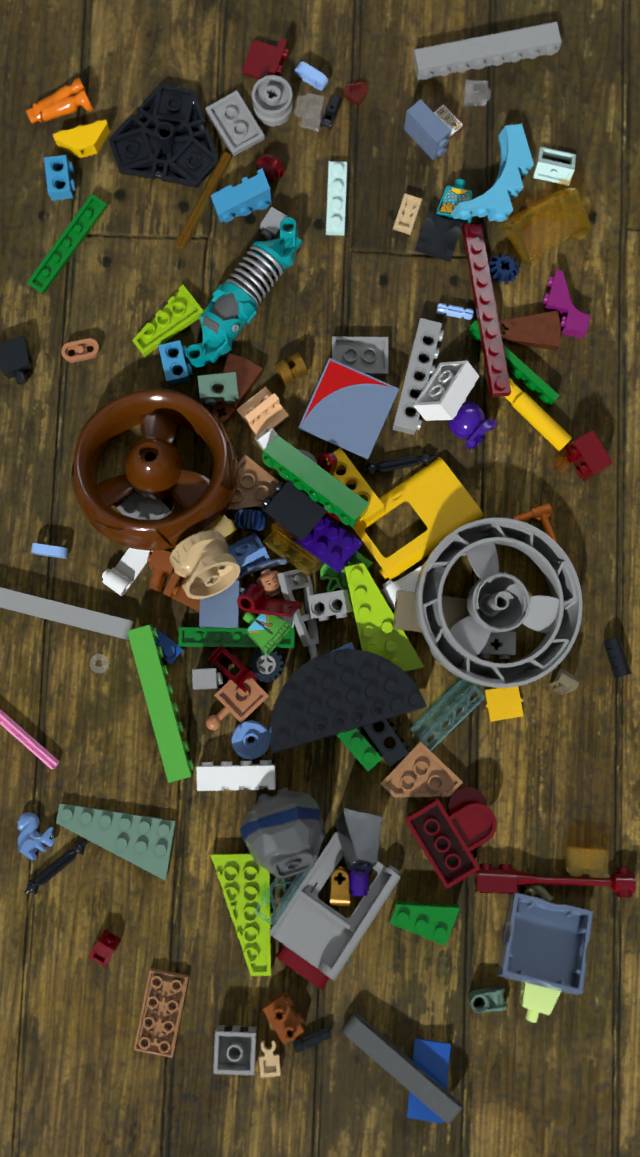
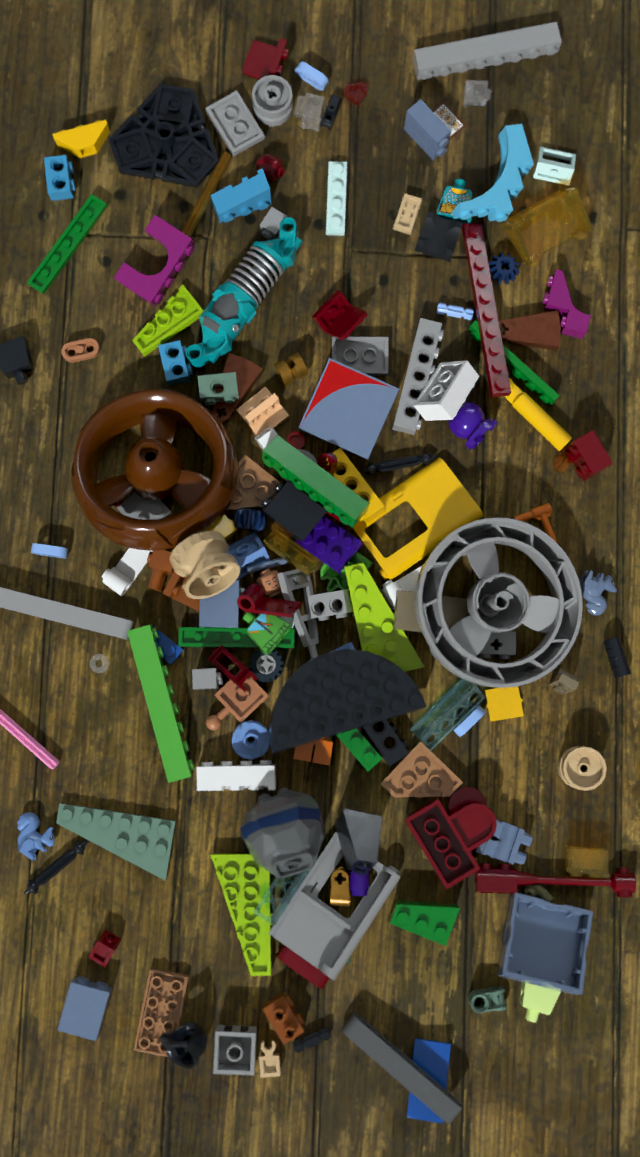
orange piece [26,77,93,123] -> none
none -> sand blue brick [57,976,113,1041]
none -> magenta arch [114,215,195,307]
none -> black piece [159,1022,208,1069]
none -> red tile [286,431,305,449]
none -> orange hips [293,736,333,766]
none -> dark red bracket [312,290,367,340]
none -> light blue beam [453,705,486,737]
none -> sand blue hips [473,819,533,865]
none -> tan wheel [558,746,607,791]
none -> sand blue animal [579,570,617,616]

